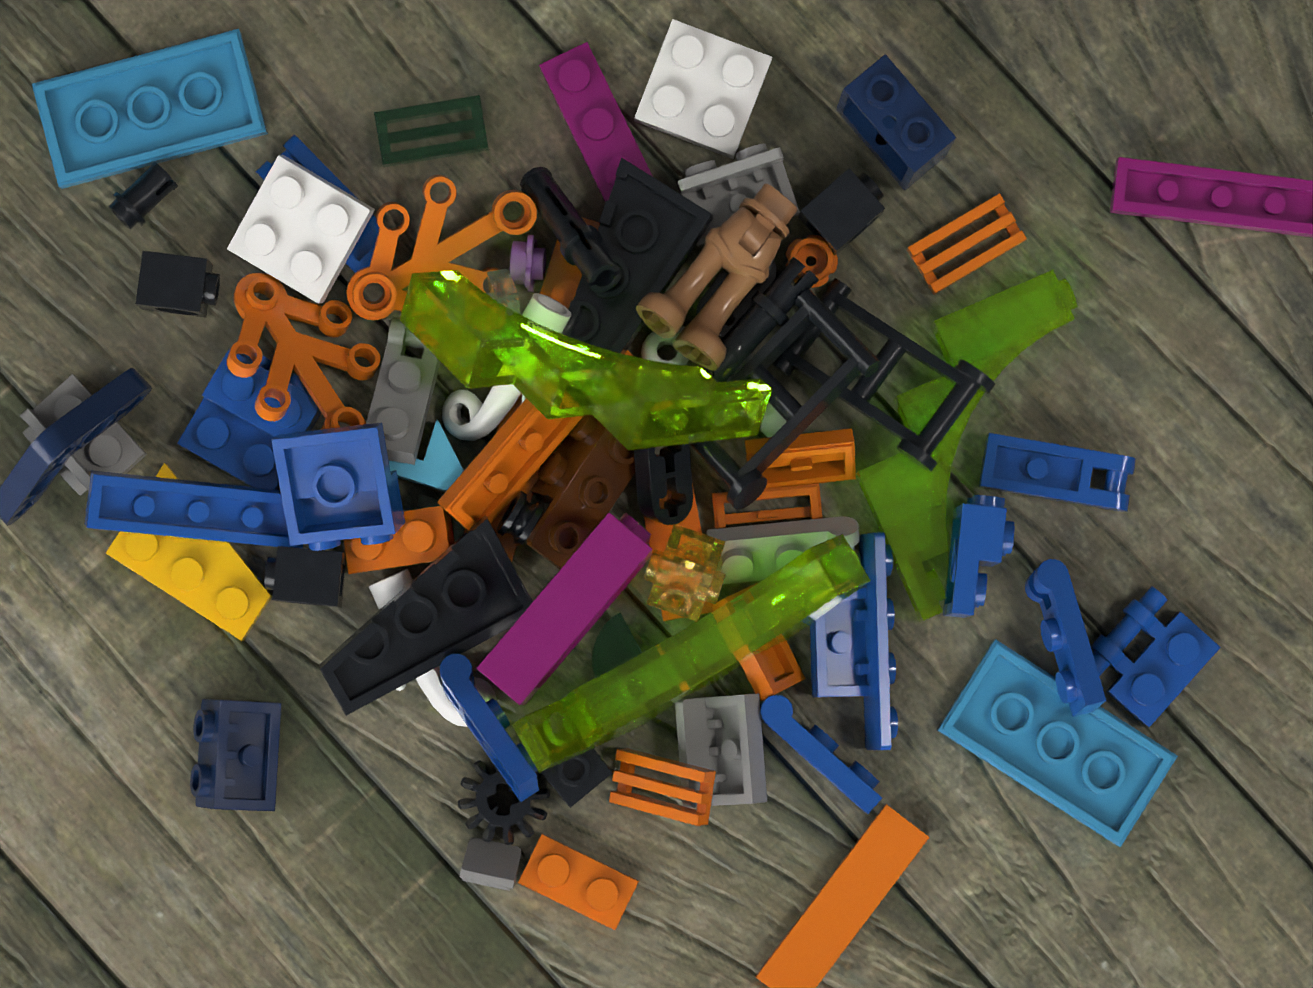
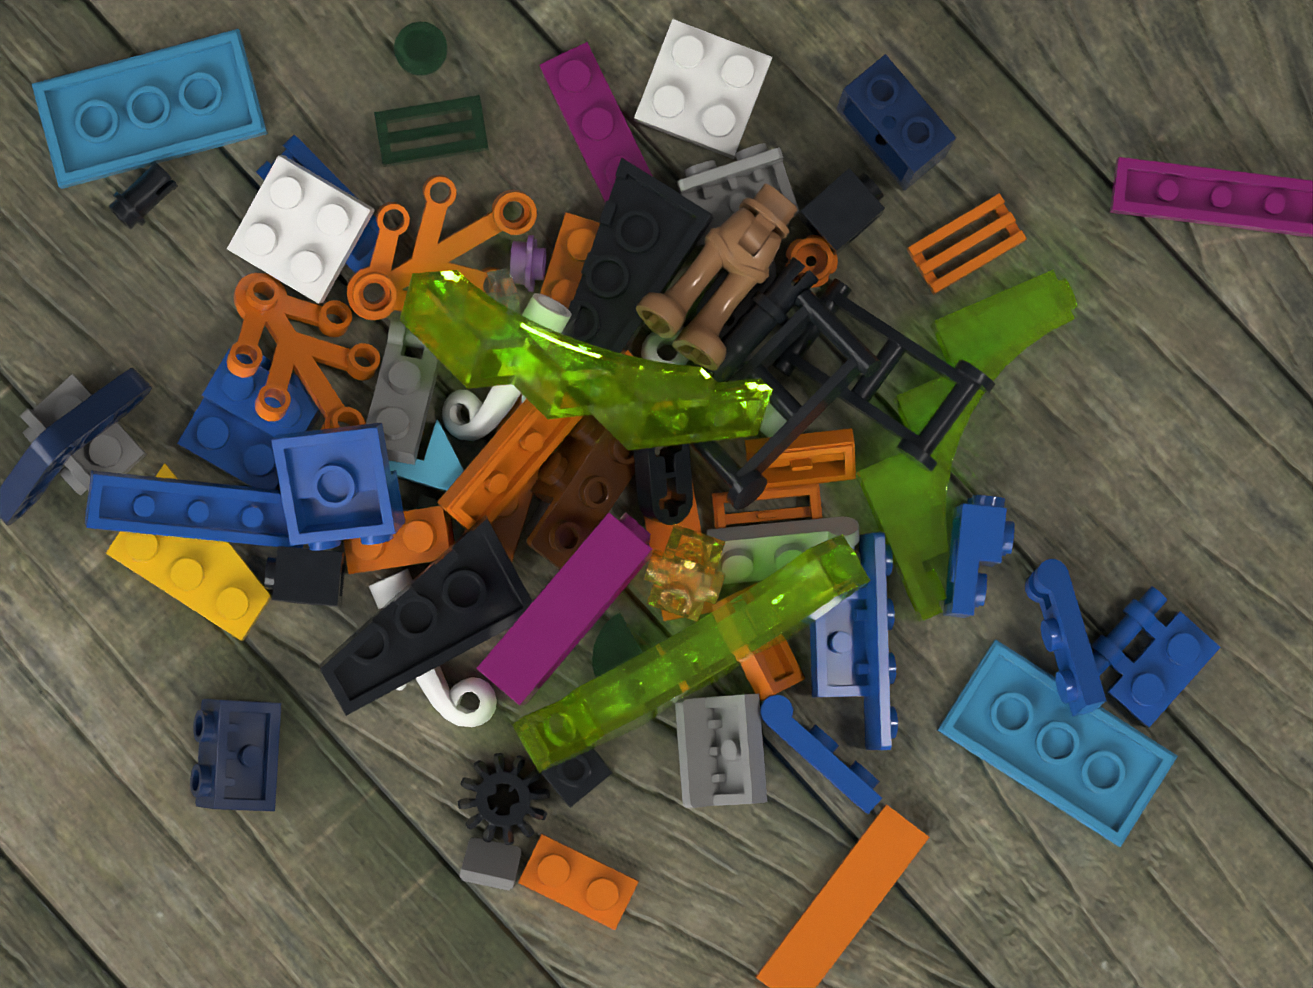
black brick [135,251,220,318] -> none
blue plate [440,654,541,802] -> none
black bush [496,491,545,546] -> none
black pin [520,167,621,293] -> none
orange tile [609,748,716,826] -> none
blue plate [979,433,1136,512] -> none
none -> clear green plate [394,22,448,76]

